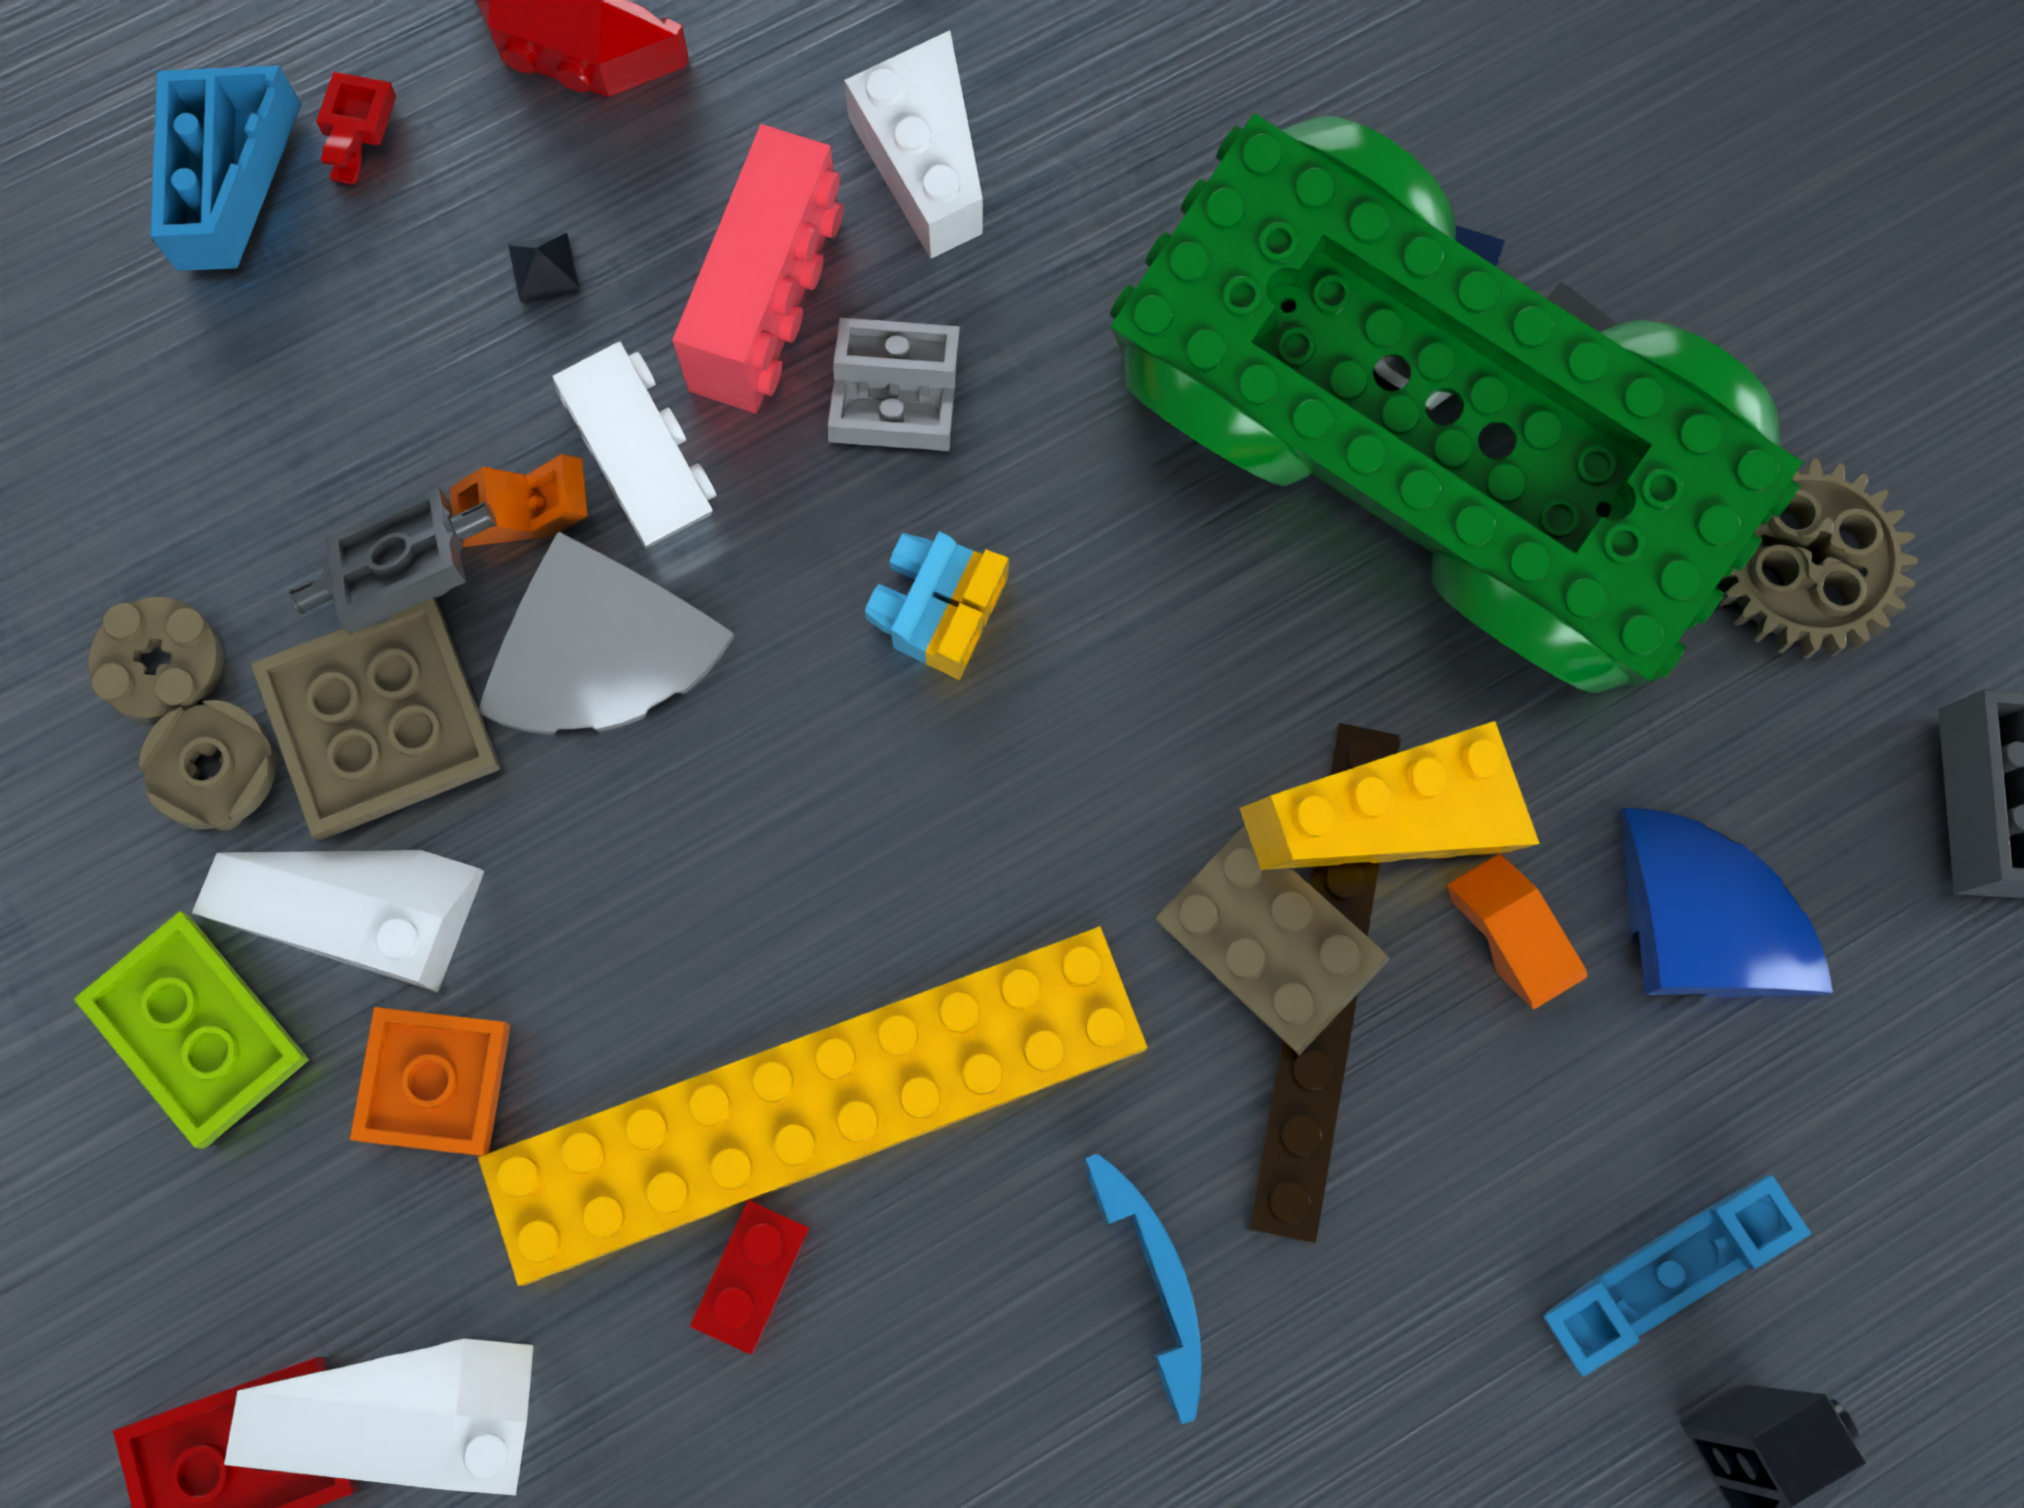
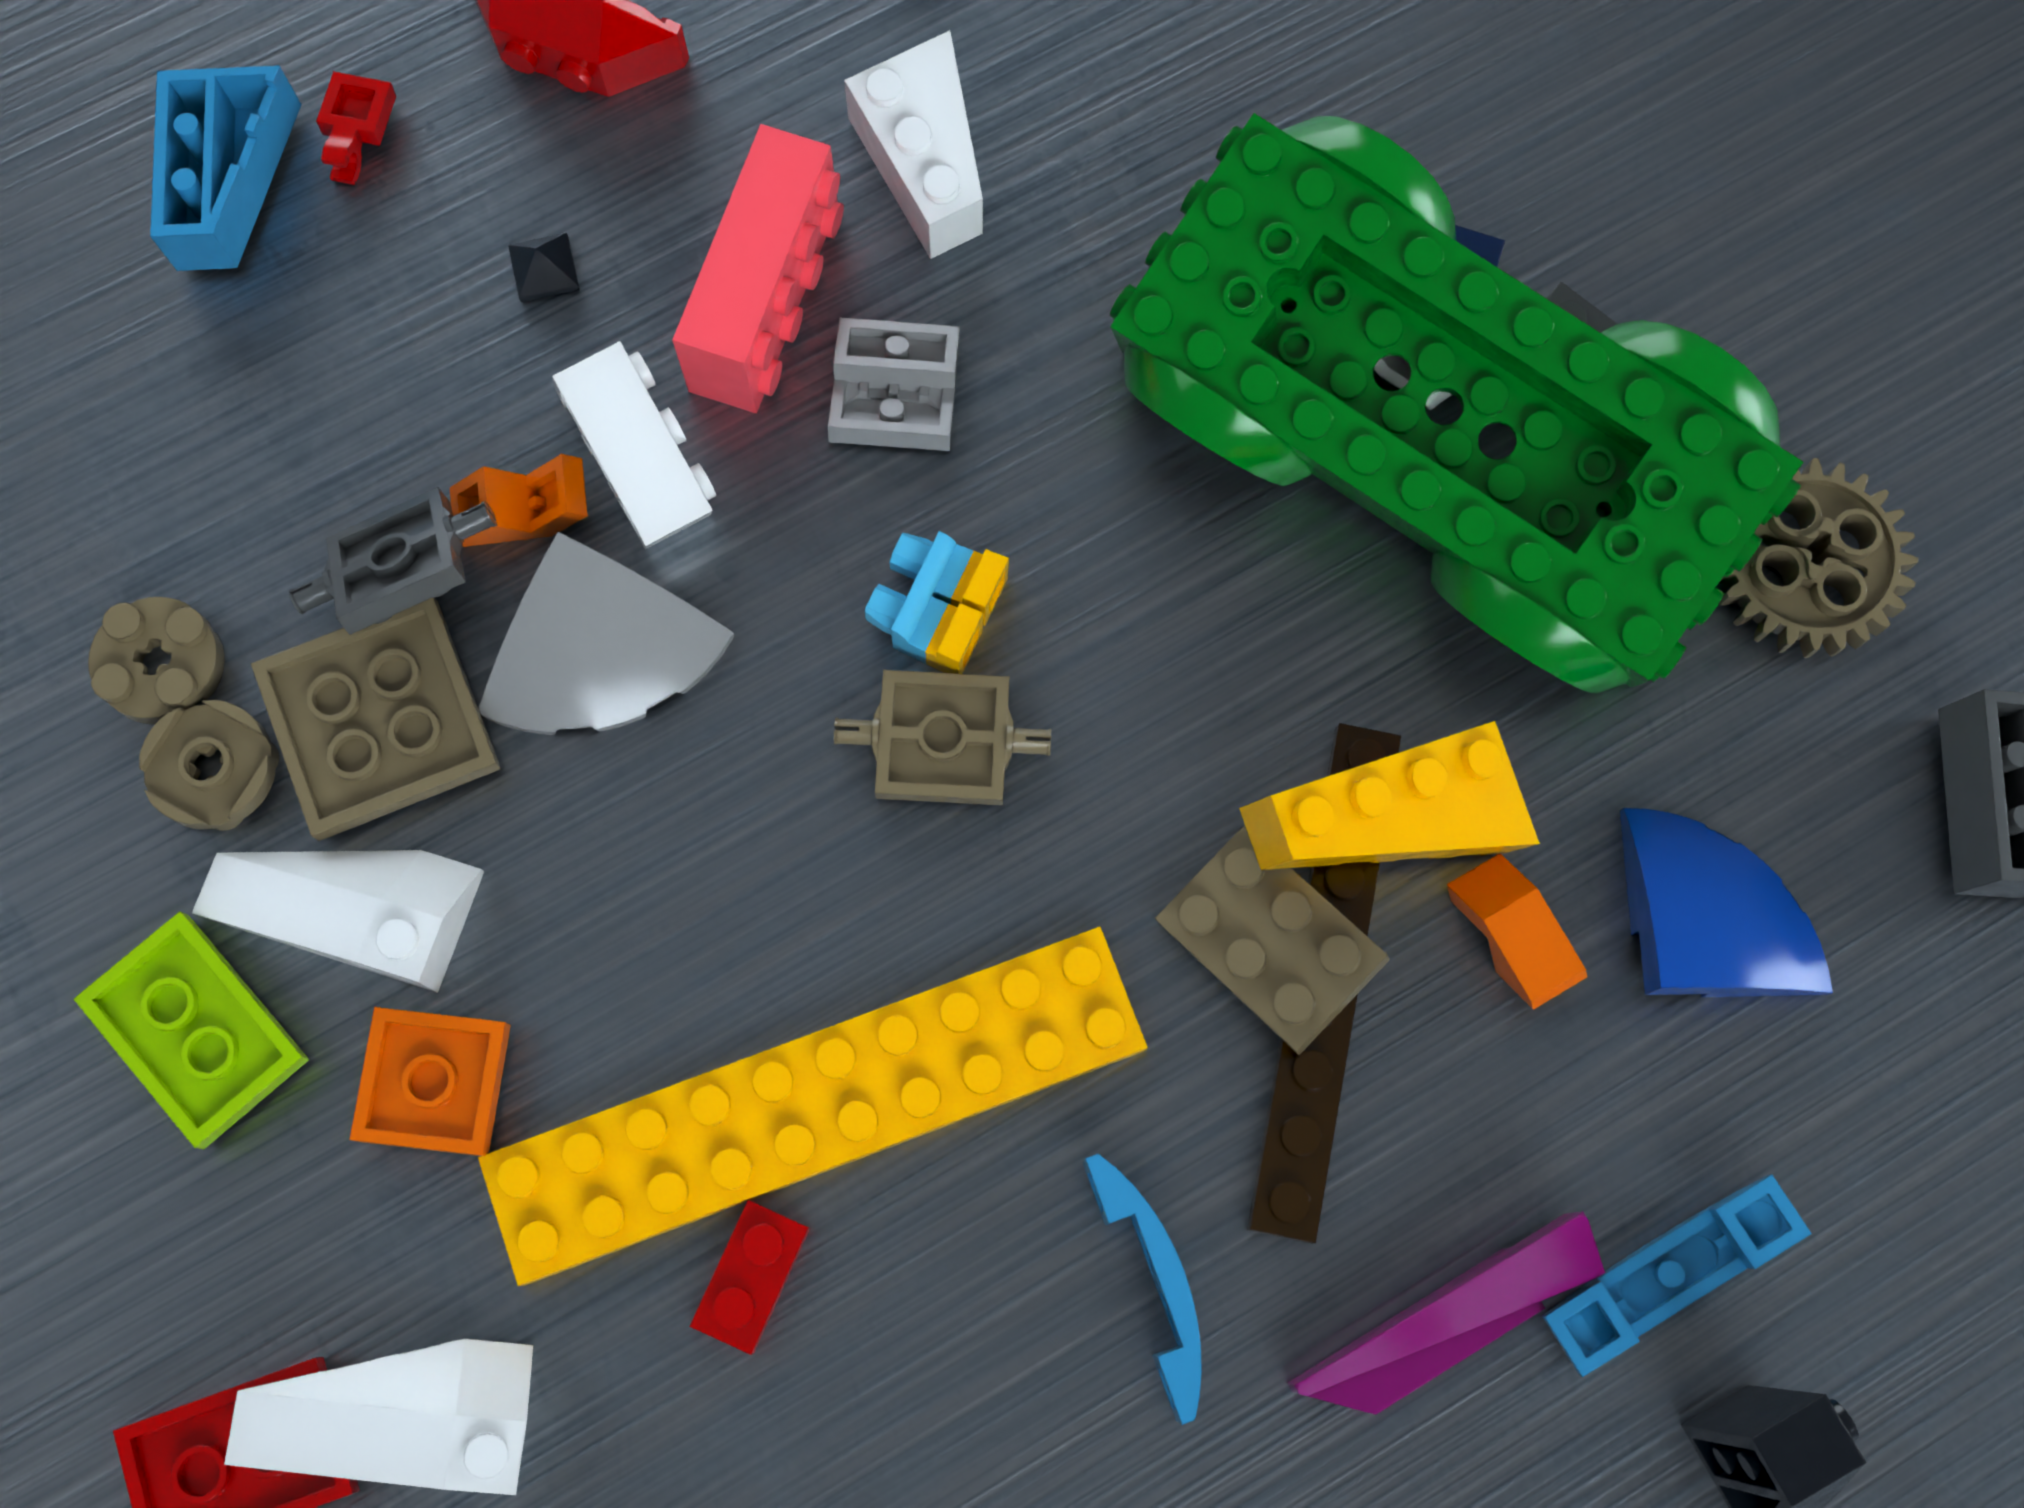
none -> dark tan plate [834,670,1052,806]
none -> magenta wedge [1287,1211,1605,1415]

